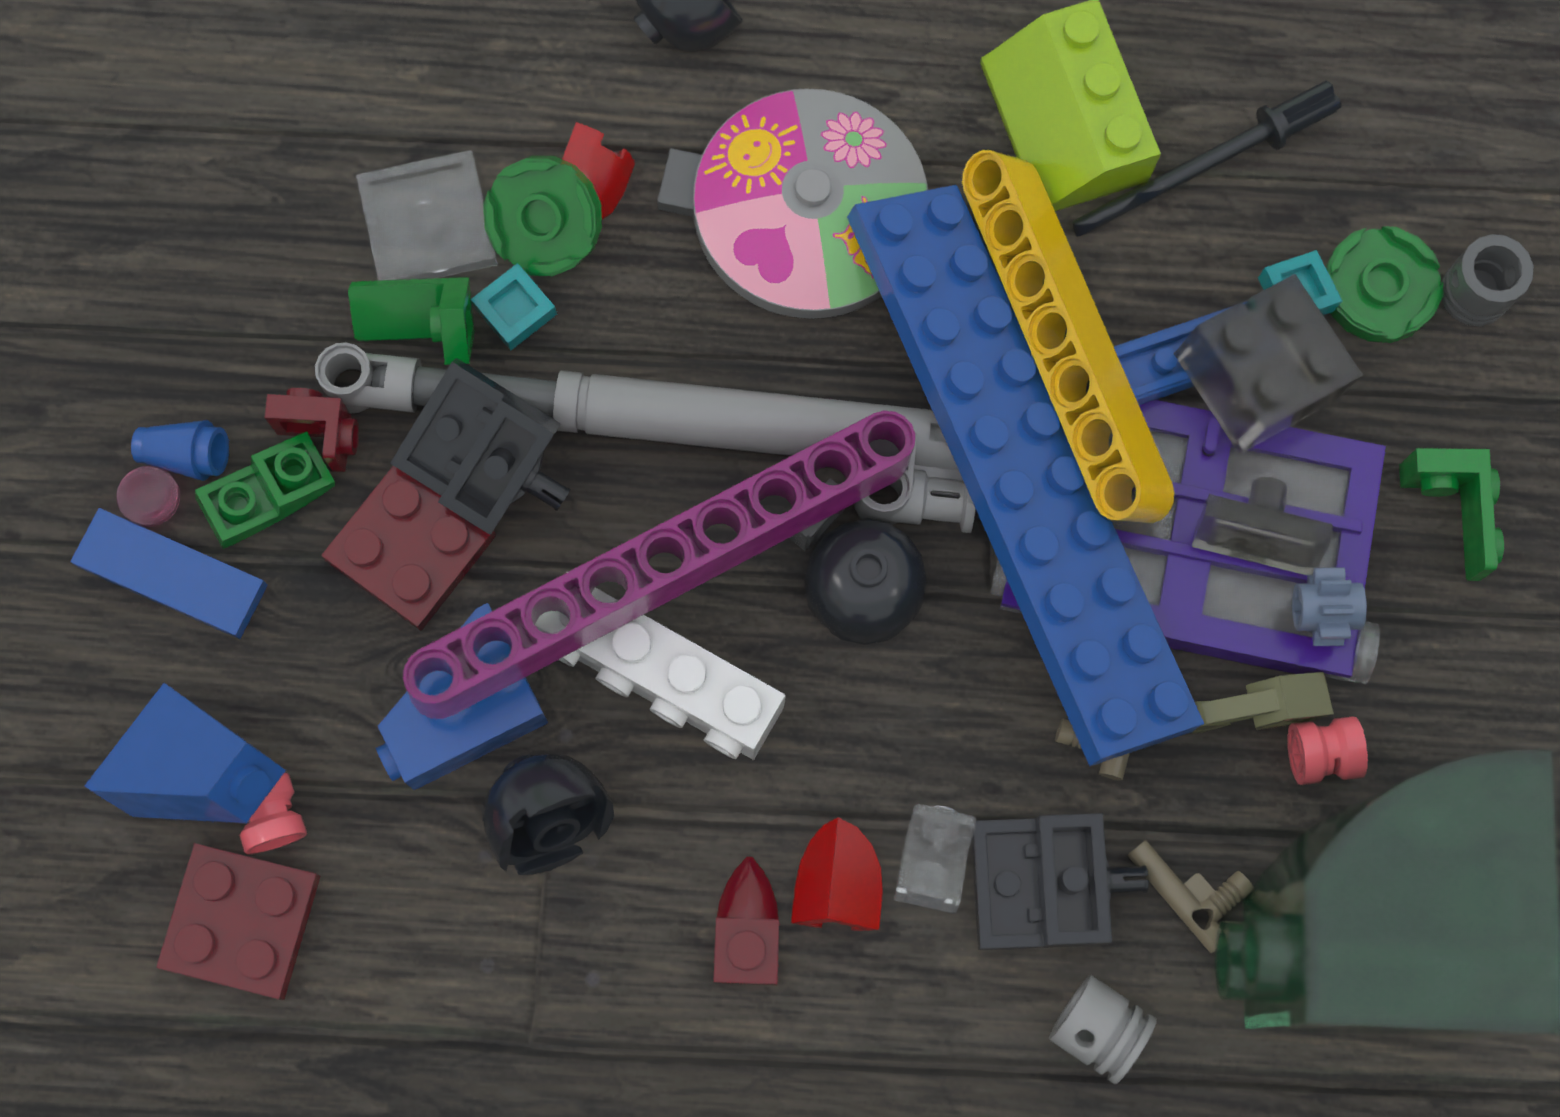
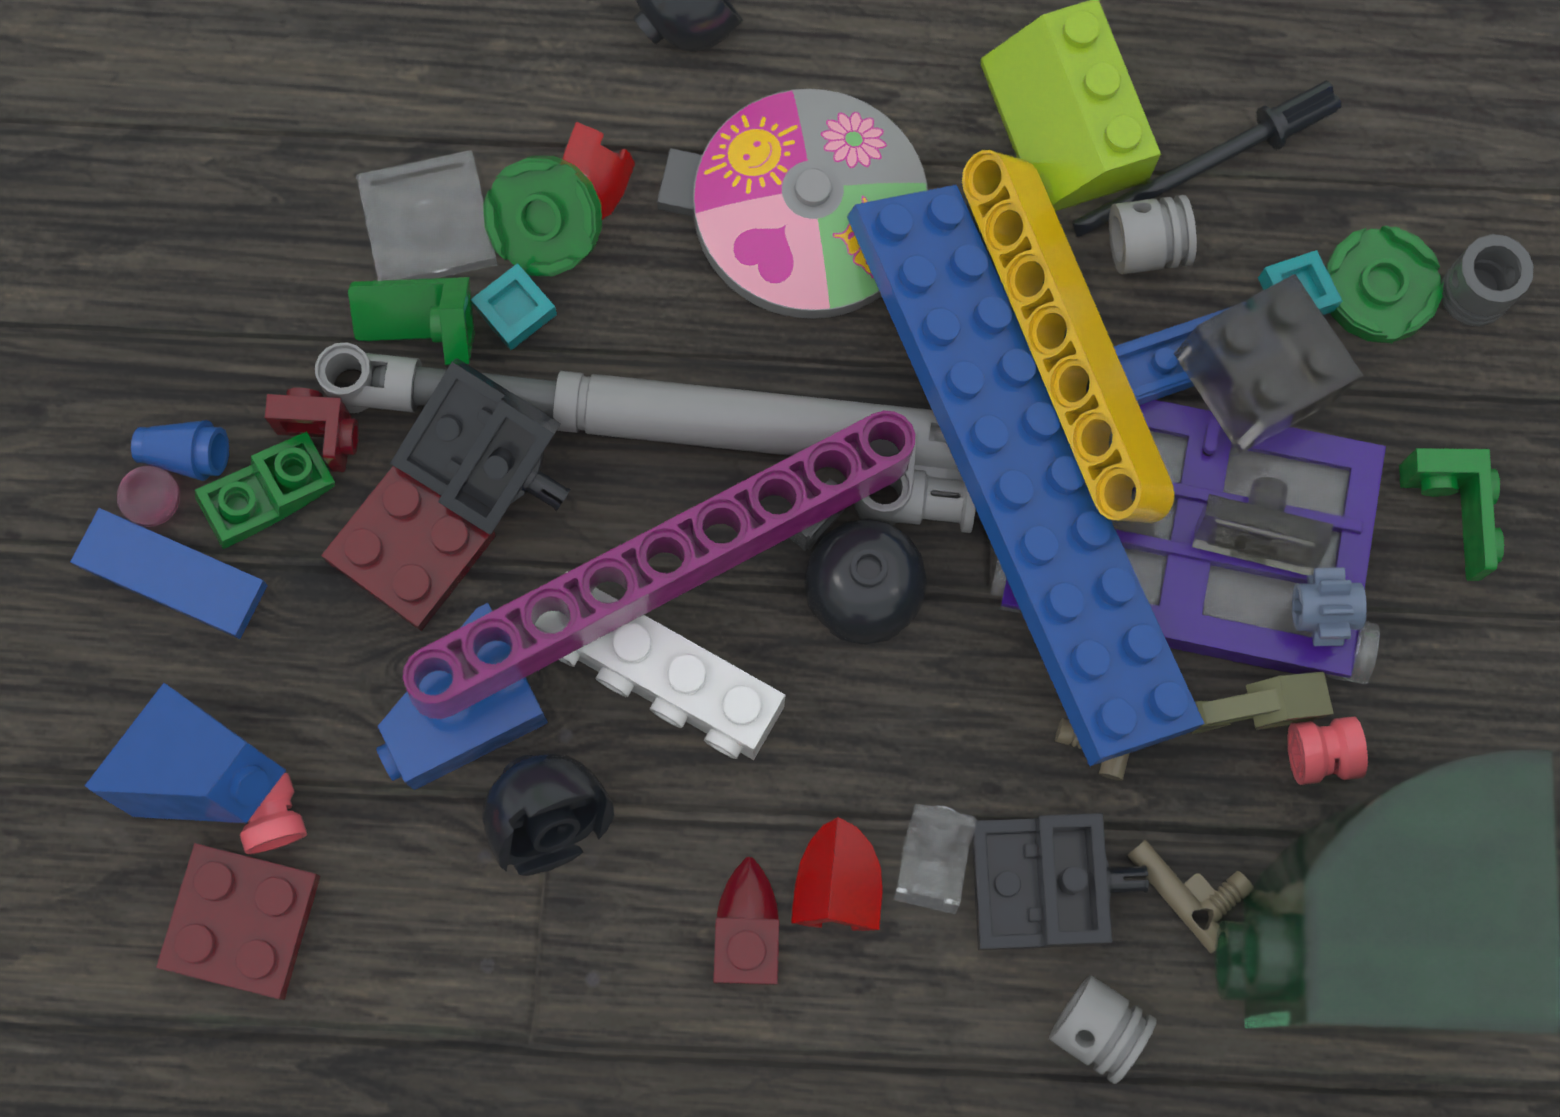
none -> light grey piece [1109,195,1197,274]

